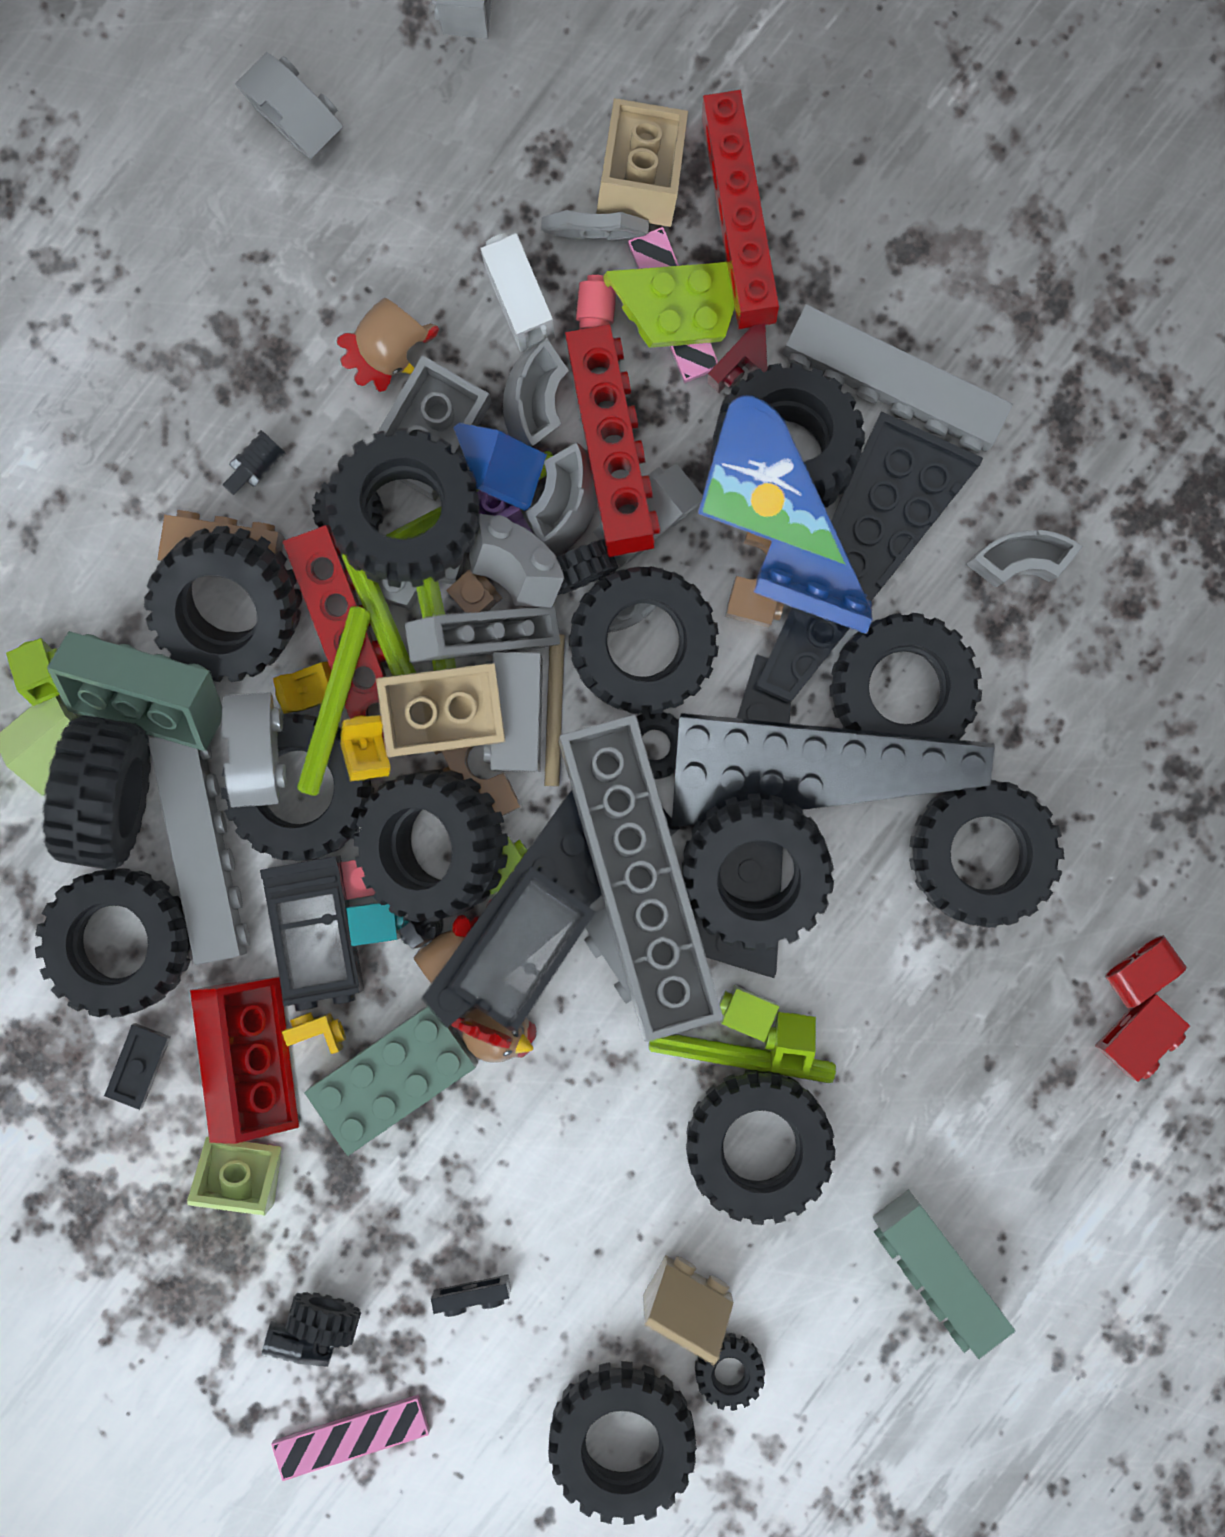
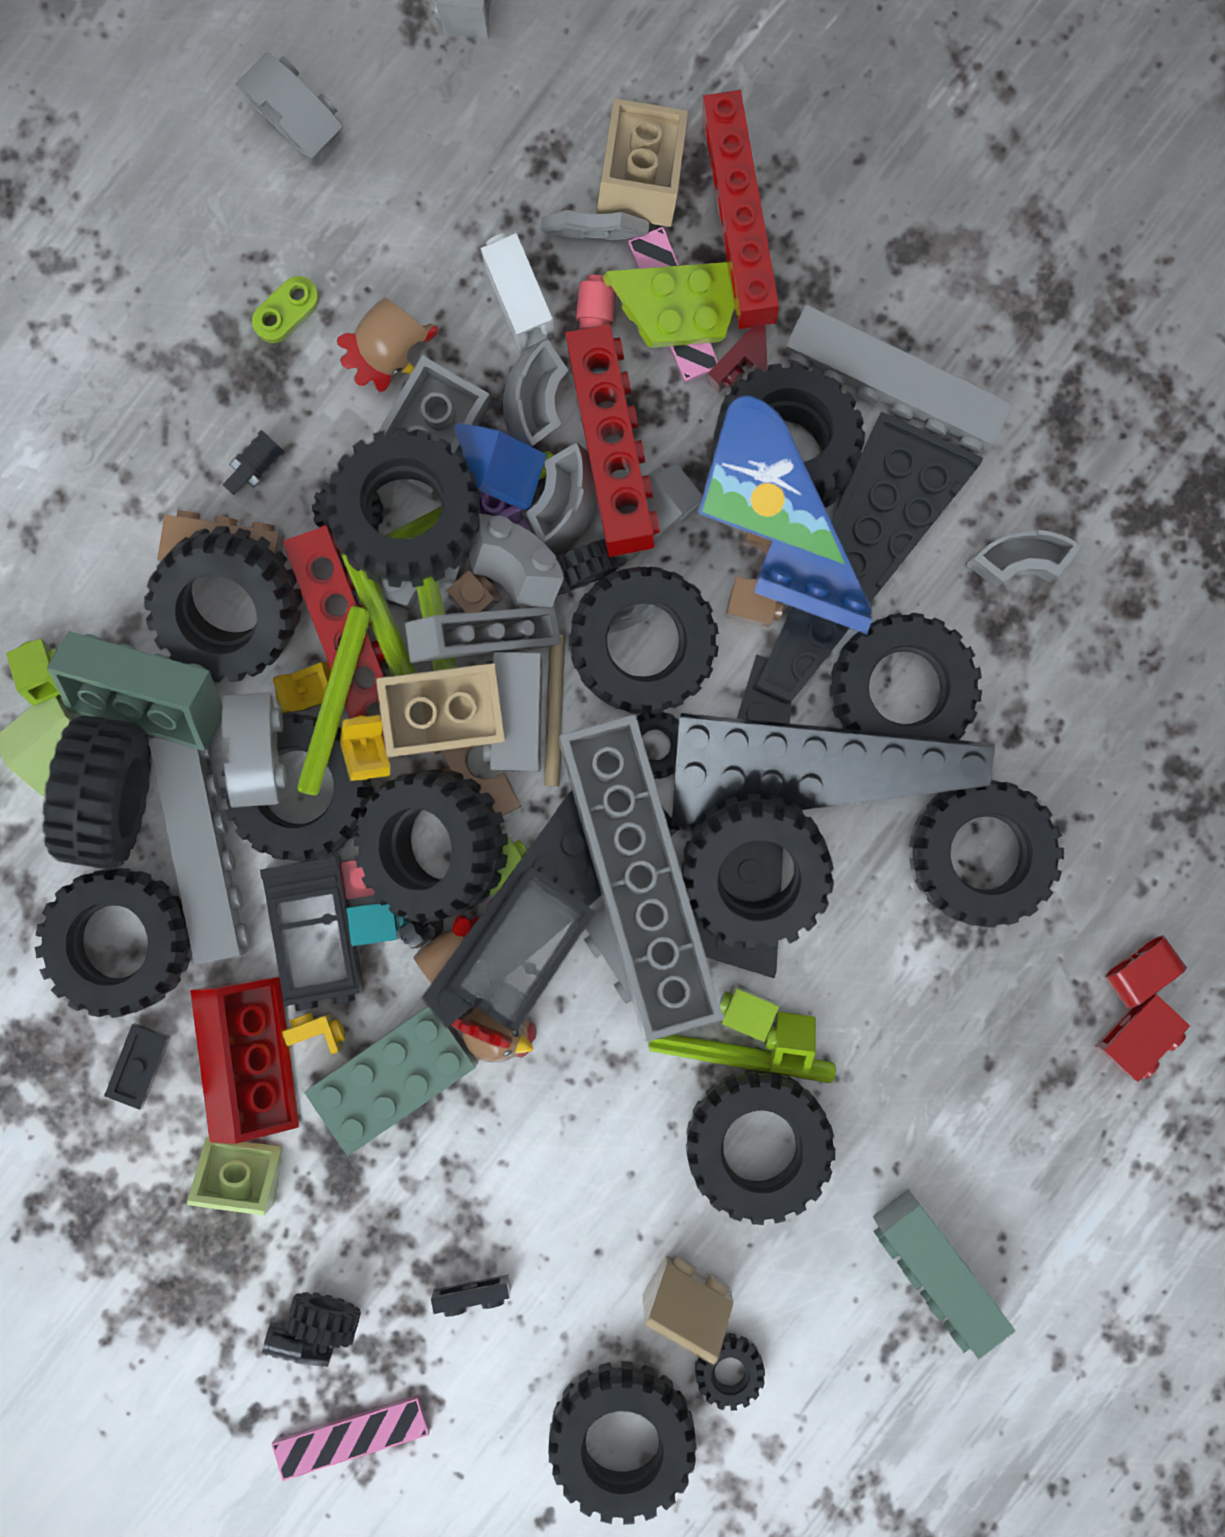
none -> lime plate [252,276,320,343]

